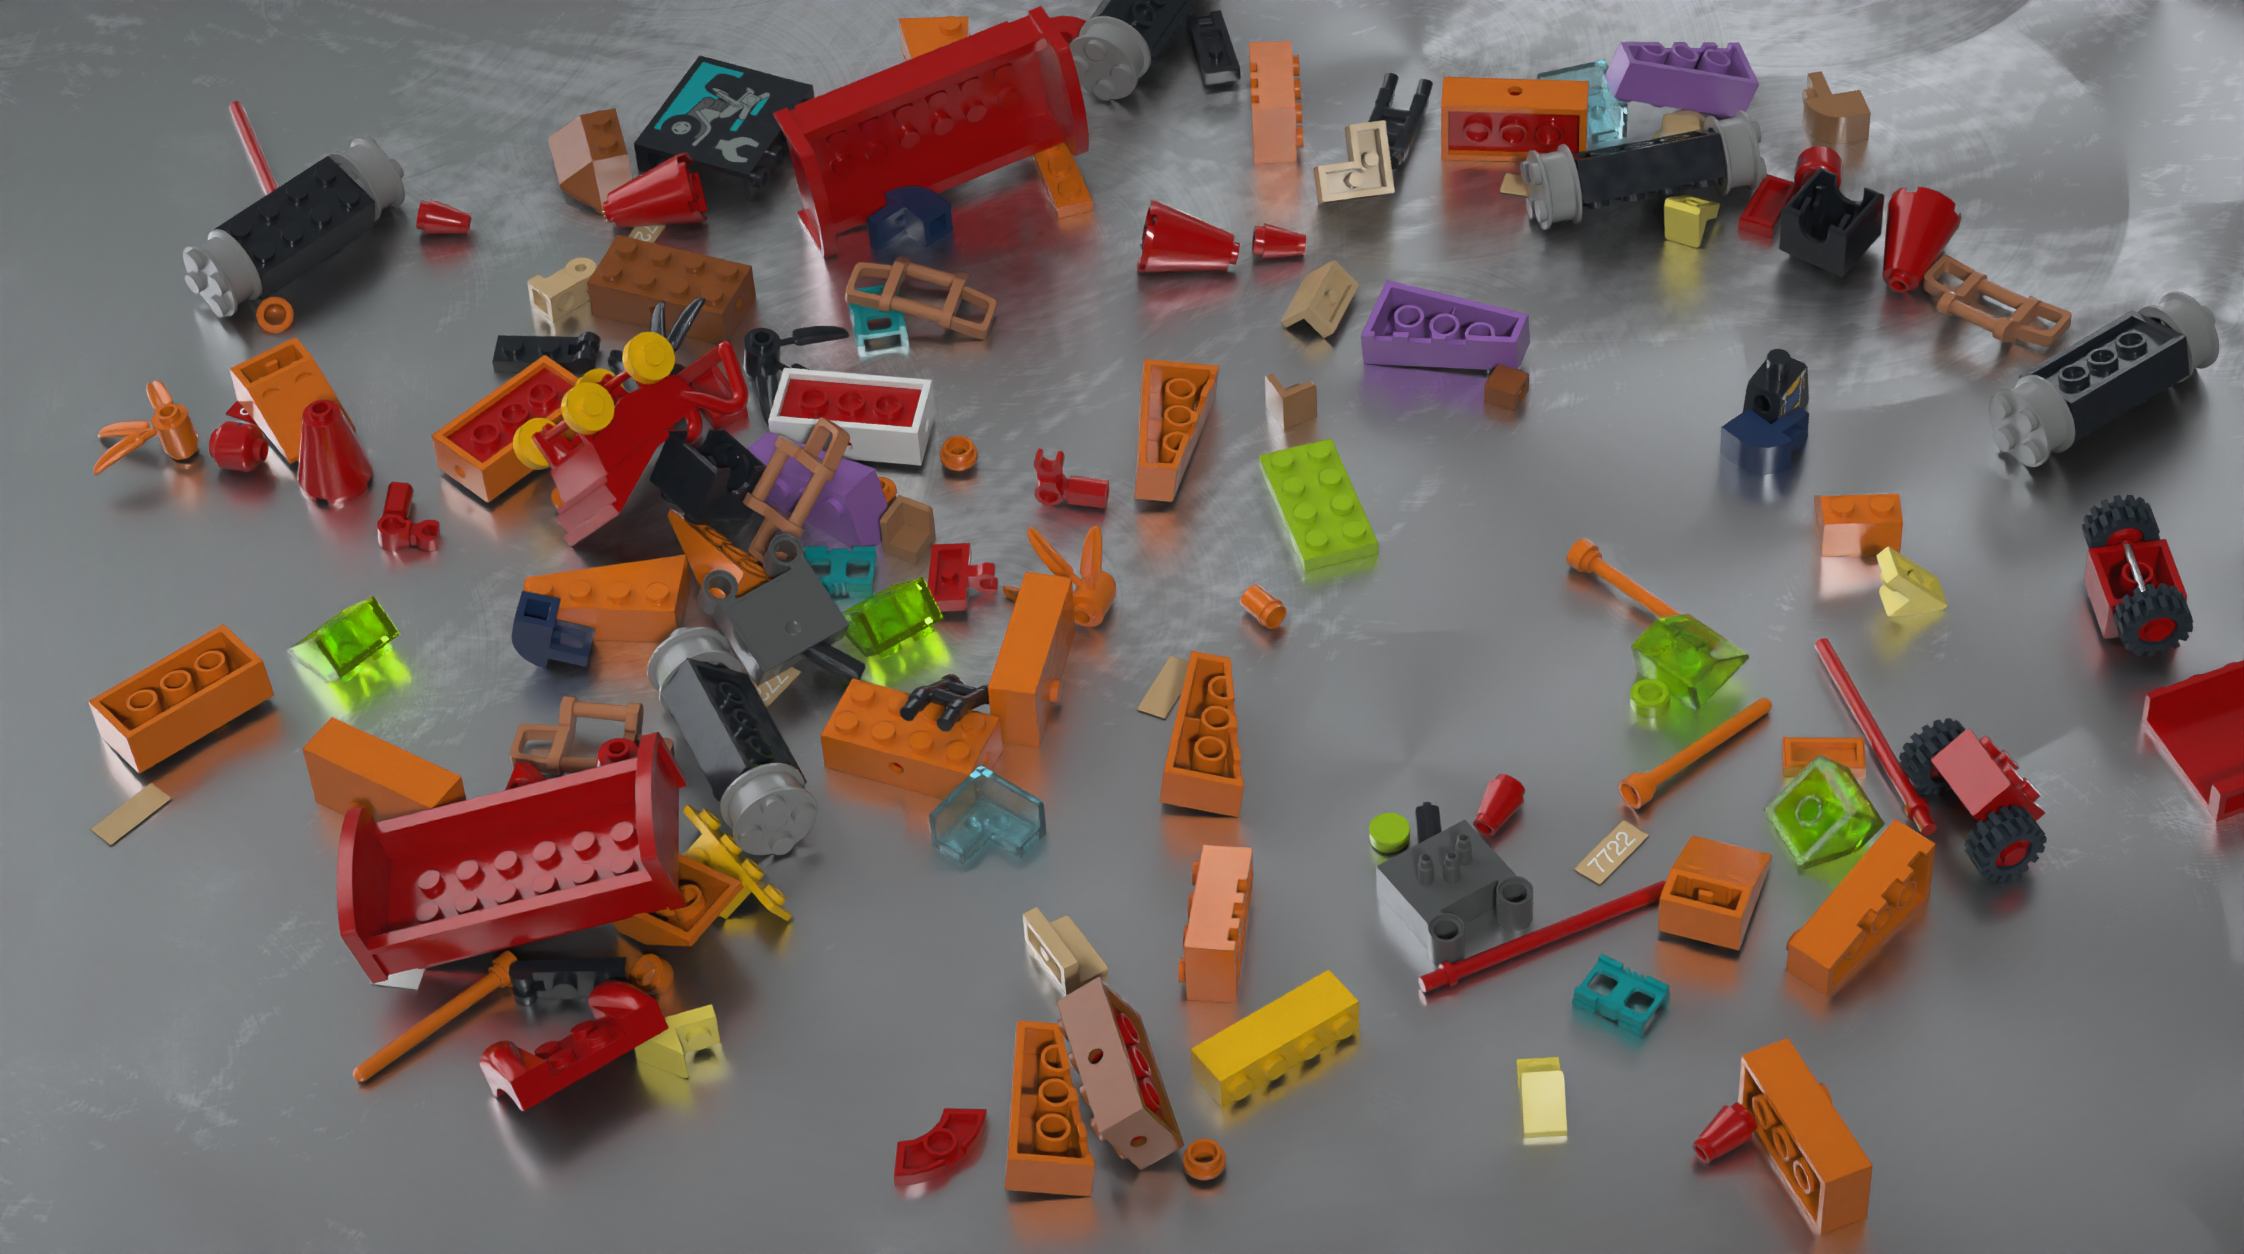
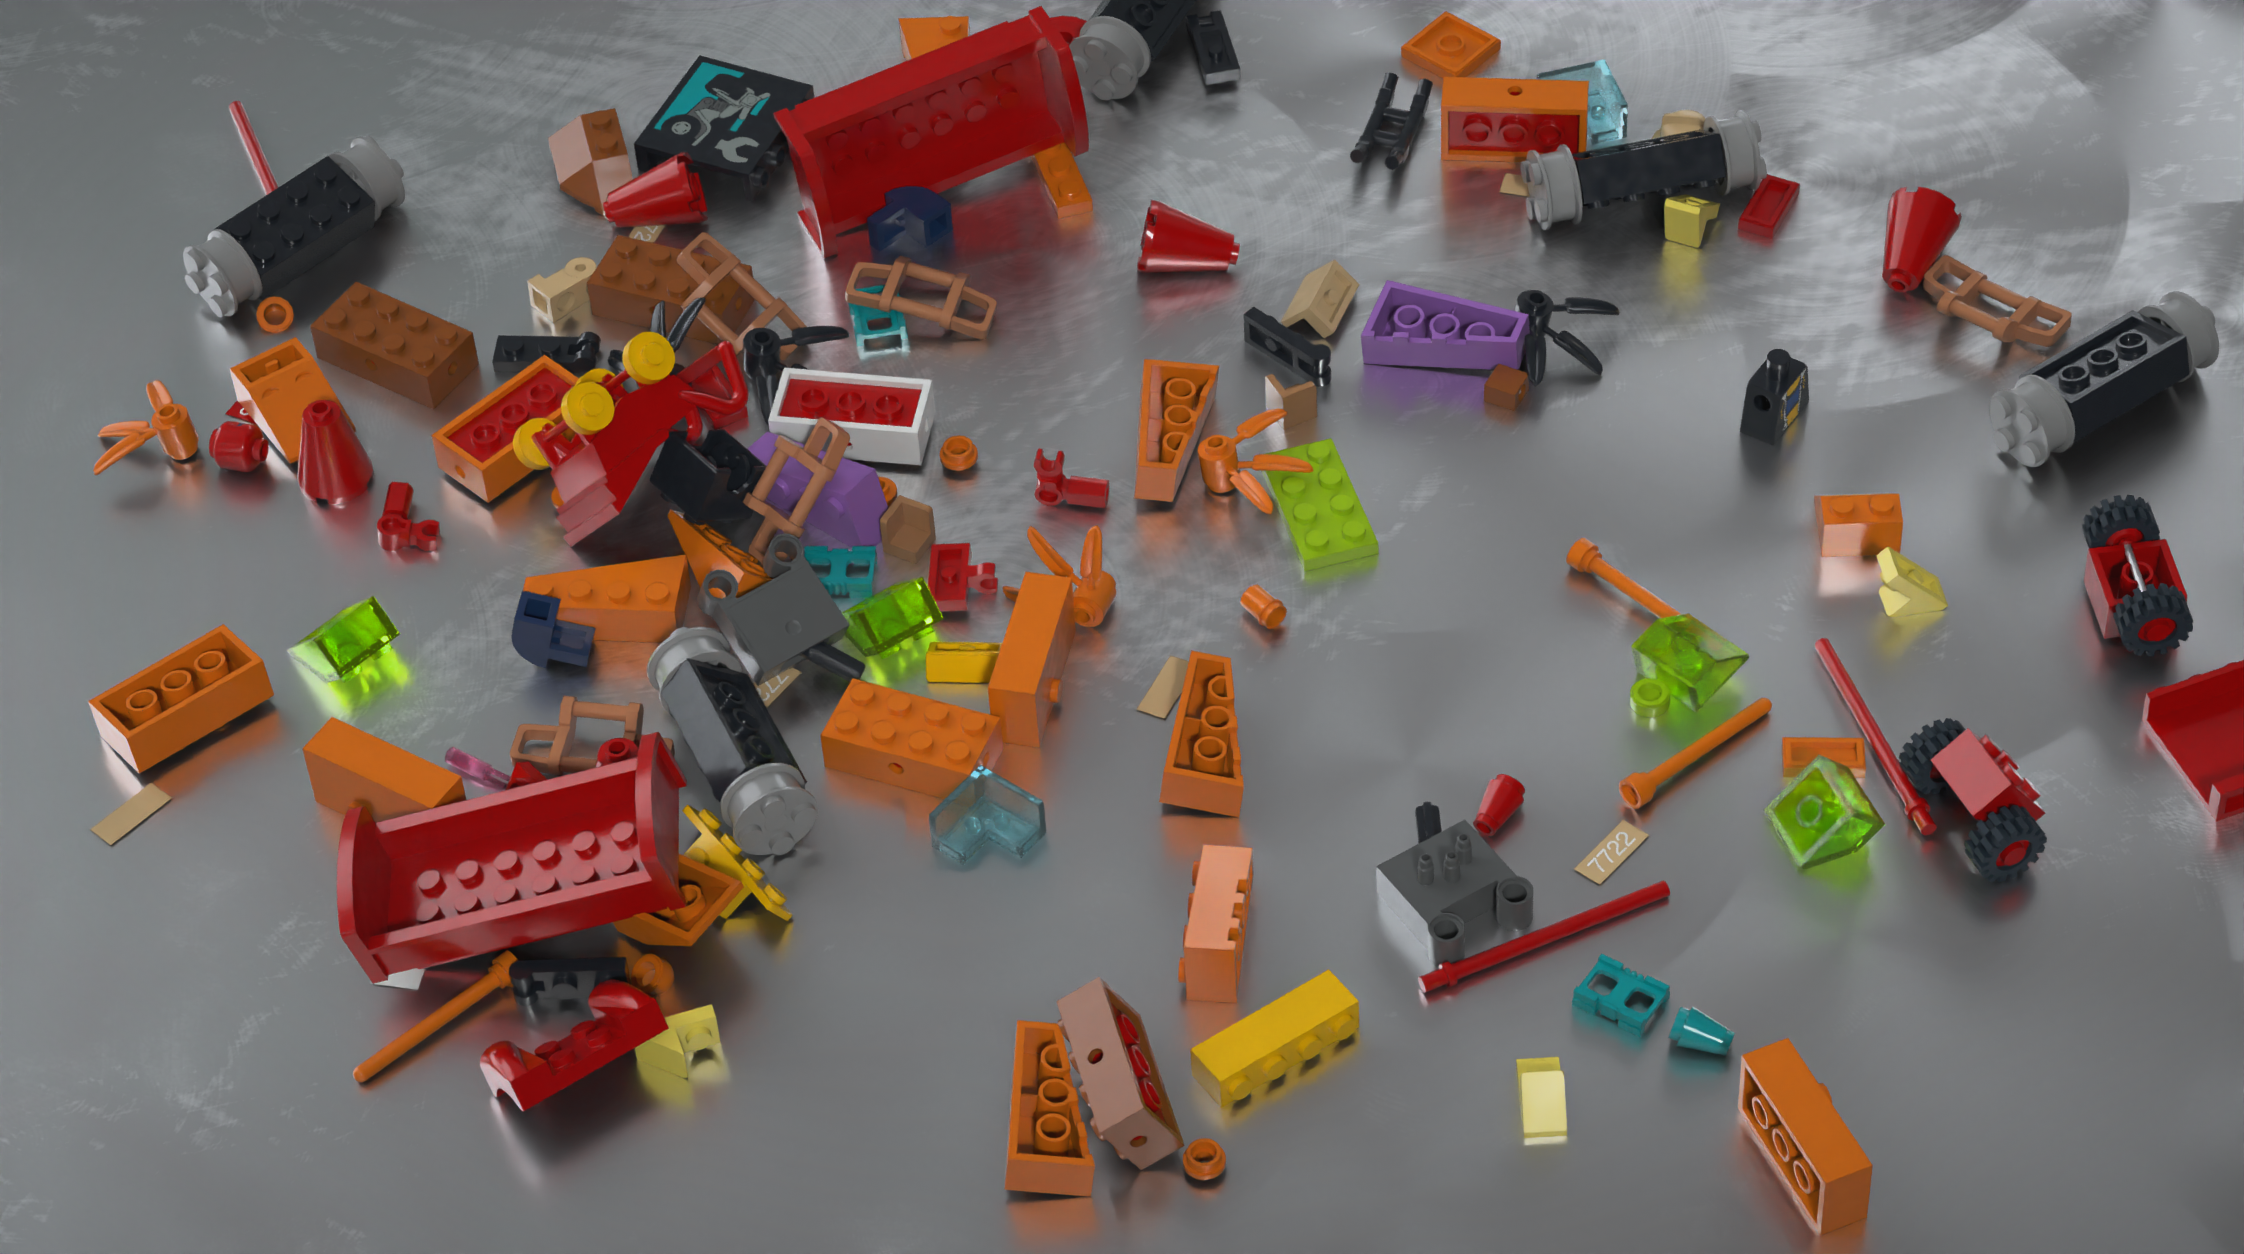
red cone [416,199,472,235] -> none
red tile [894,1108,988,1186] -> none
black piece [900,674,989,732] -> none
tan panel [1023,907,1108,995] -> none
orange wedge [1249,40,1304,164] -> none
red cone [1252,223,1306,260] -> none
tan brick [1313,120,1395,204] -> none
lime tile [1369,812,1410,853] -> none
medium lavender wedge [1605,42,1759,118] -> none
orange slope [1658,835,1772,950] -> none
red cone [1692,1102,1758,1163] -> none
dark blue brick [1720,406,1809,475] -> none
black piece [1779,167,1884,277] -> none
orange wedge [1786,819,1936,996] -> none
red head [1794,146,1843,191] -> none
medium nougat brick [1802,71,1871,144] -> none
none -> dark orange brick [310,282,479,410]
none -> clear pink pin [445,747,511,789]
none -> nougat bar [677,232,807,360]
none -> yellow slope [926,642,1002,683]
none -> orange plant [1198,408,1313,515]
none -> black plate [1243,307,1332,387]
none -> orange tile [1401,11,1501,78]
none -> black plant [1514,290,1620,386]
none -> teal cone [1668,1006,1735,1056]

